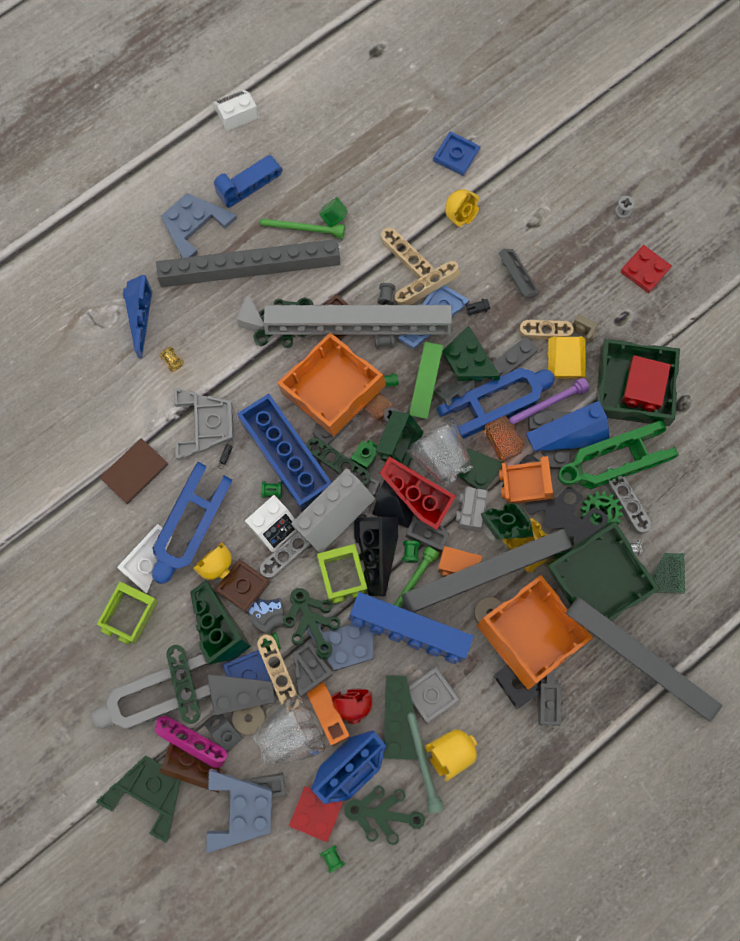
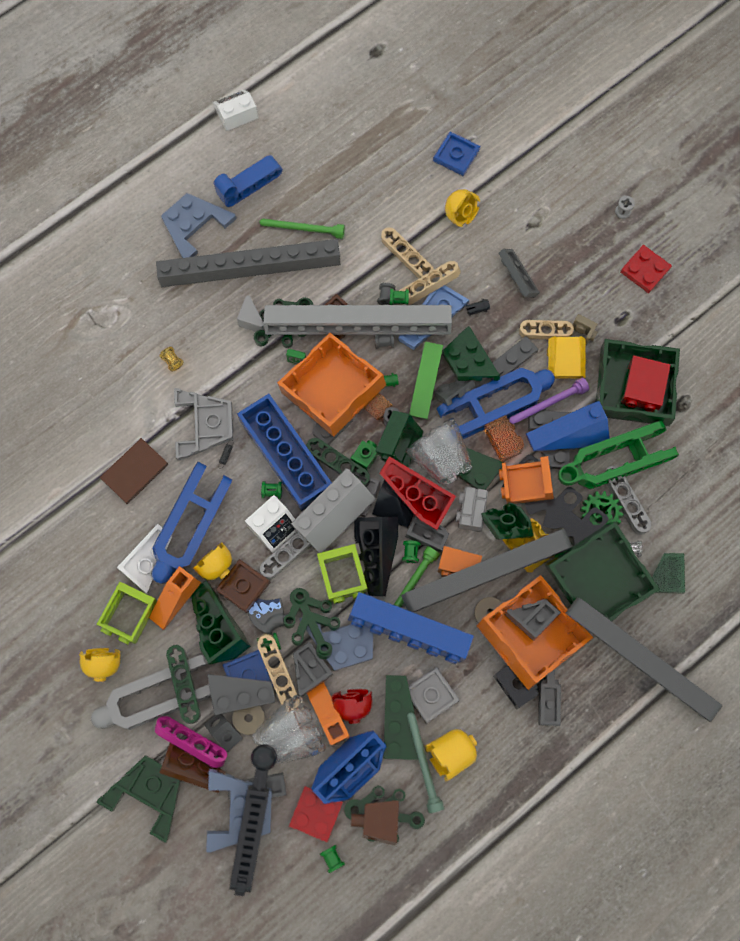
blue wedge [123,275,152,358] -> none
green panel [319,197,348,227] -> none
none -> yellow cylinder [79,648,120,682]
none -> orange slope [149,566,201,630]
none -> black gear [229,744,278,896]
none -> green tile [286,349,306,364]
none -> reddish brown torso [351,801,399,846]
none -> green bush [390,288,409,305]
none -> dark grey wing [505,599,561,641]

